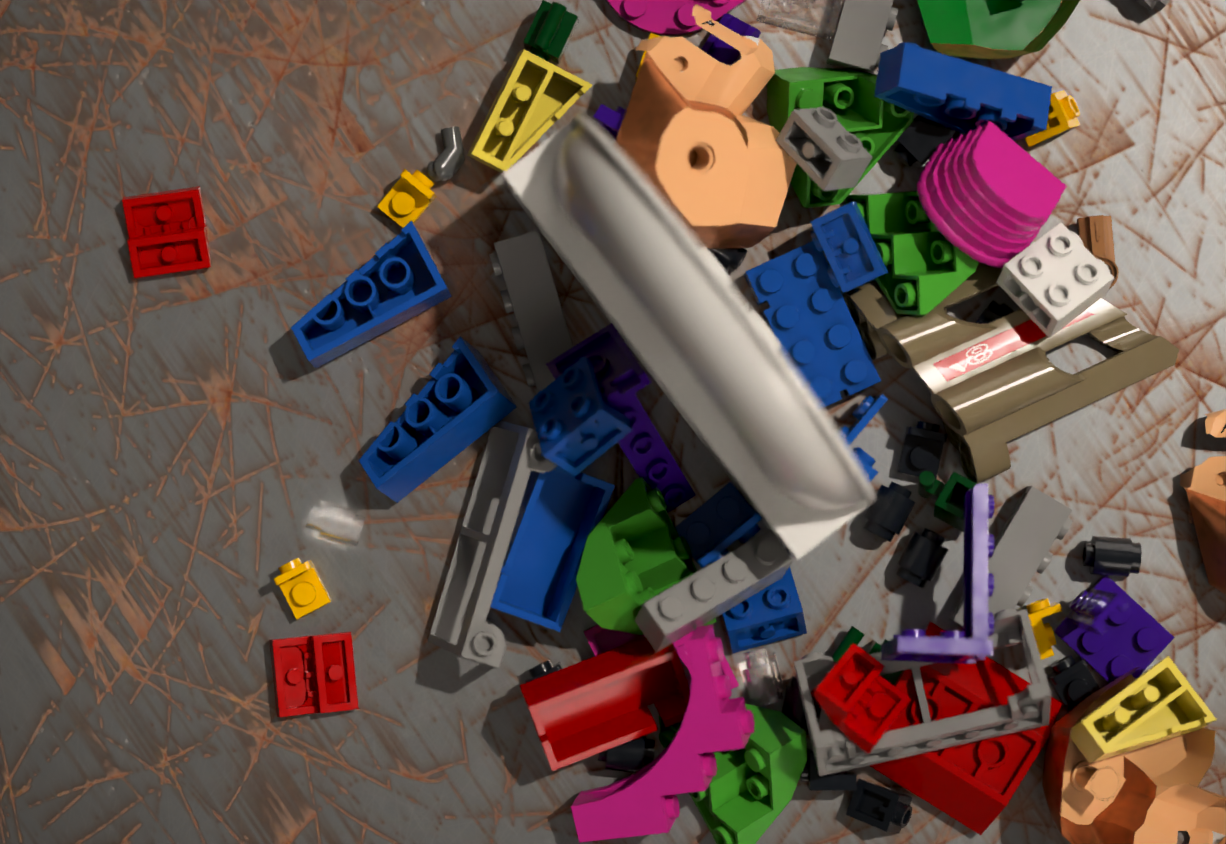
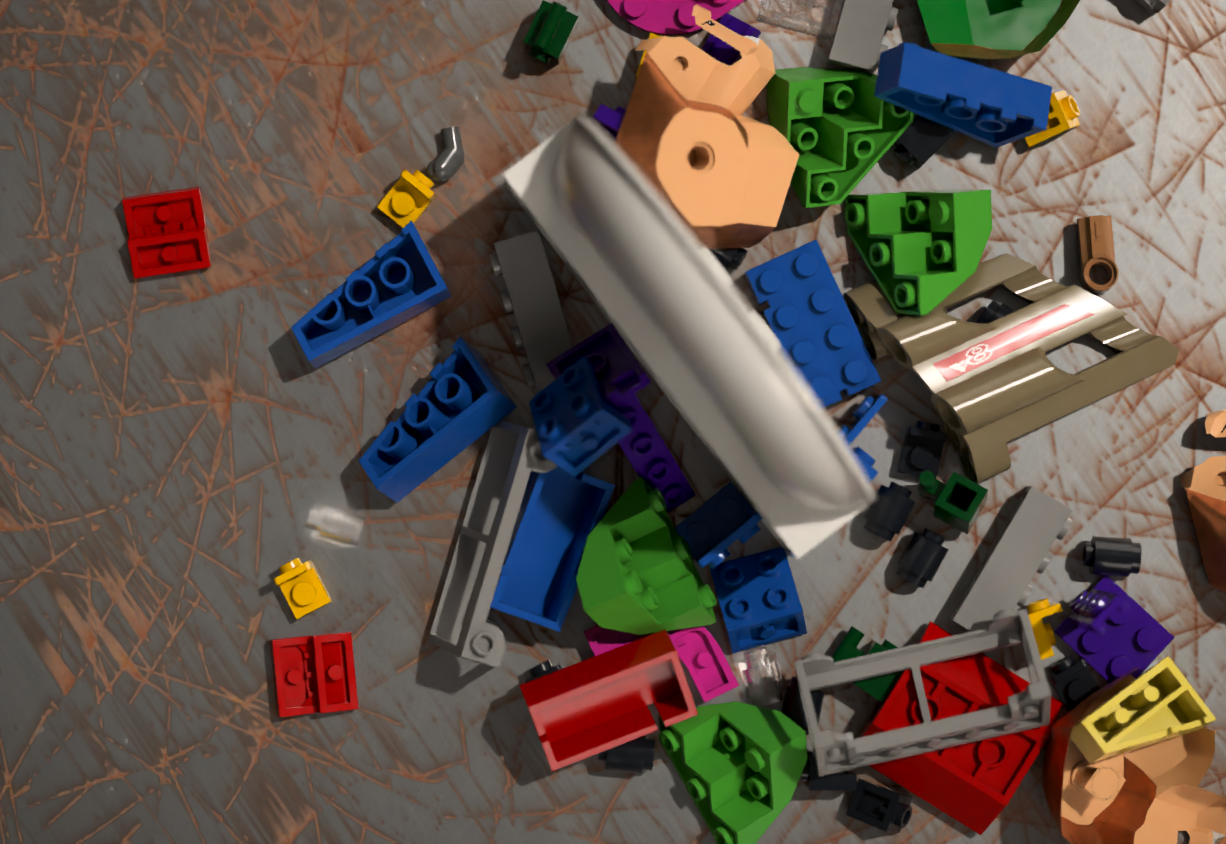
light yellow wedge [467,49,593,173] -> none
dark pink arch [571,625,755,843] -> none
light grey brick [634,529,793,653] -> none
light grey brick [776,107,873,191] -> none
blue bracket [810,201,888,293] -> none
red slope [813,643,911,755] -> none
bracket [881,483,994,664] -> none
dark pink piece [916,121,1067,268] -> none
white brick [996,222,1114,338] -> none

